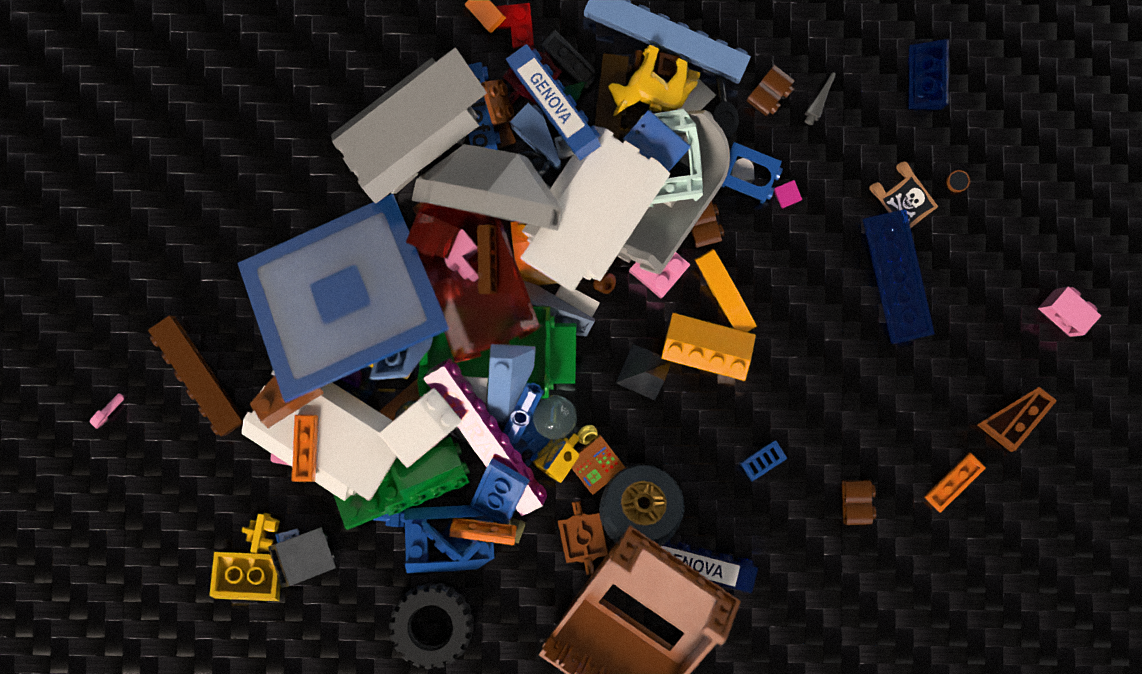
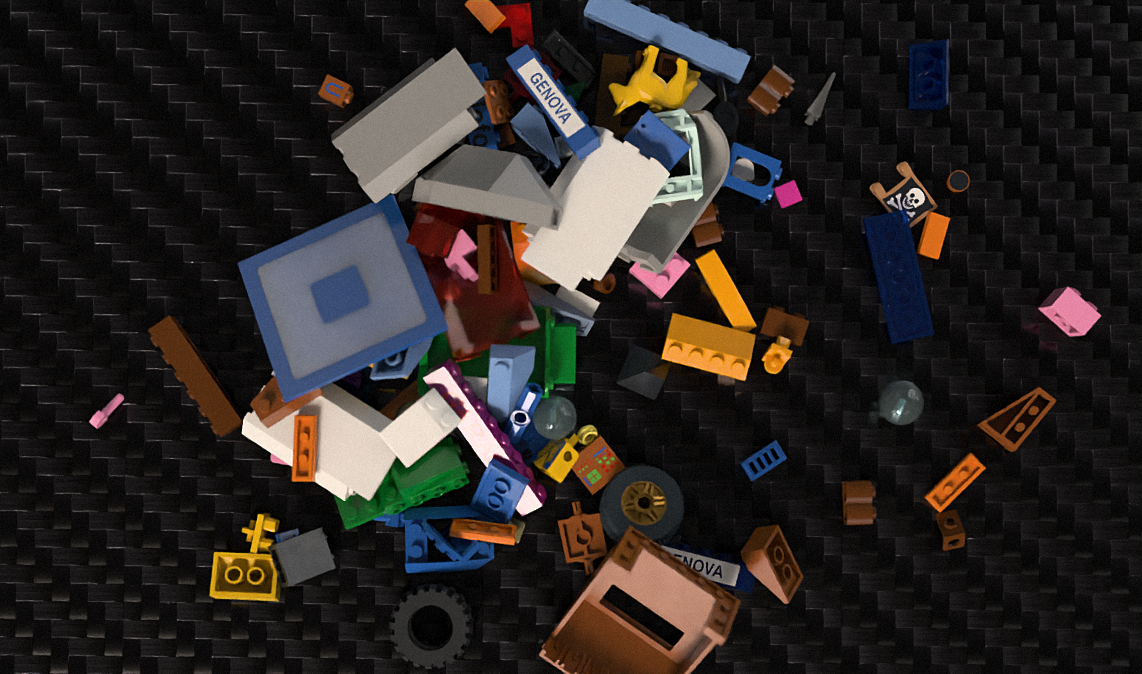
none -> dark orange brick [318,74,354,108]
none -> dark orange slope [740,525,804,604]
none -> reddish brown brick [759,305,809,346]
none -> light orange hips [762,336,793,374]
none -> clear light blue piece [879,381,924,425]
none -> orange tile [916,212,950,259]
none -> reddish brown bracket [936,510,965,551]

